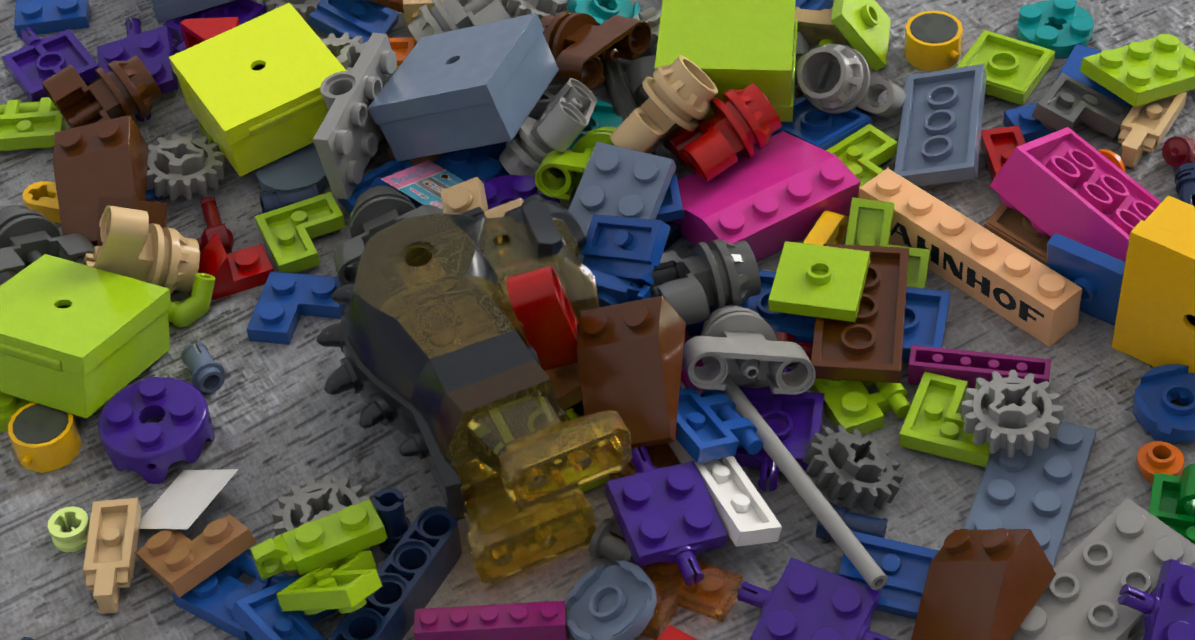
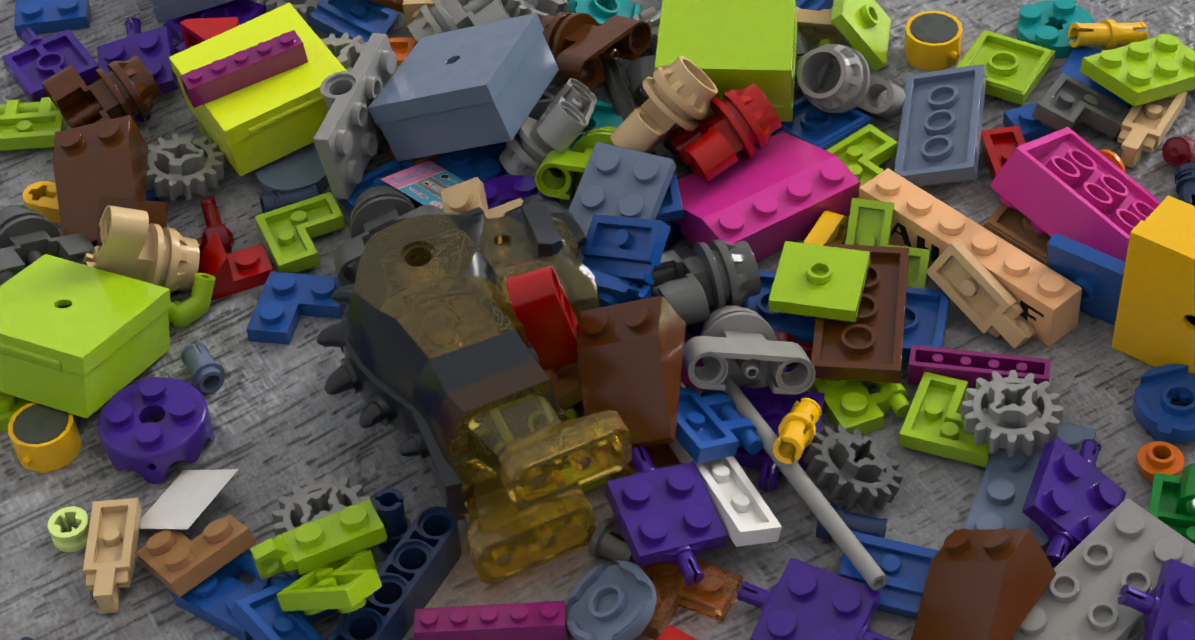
none -> magenta piece [180,30,308,108]
none -> yellow pin [773,398,821,464]
none -> tan hinge [925,240,1035,349]
none -> dark purple plate [1022,437,1126,569]
none -> yellow pin [1068,19,1148,50]

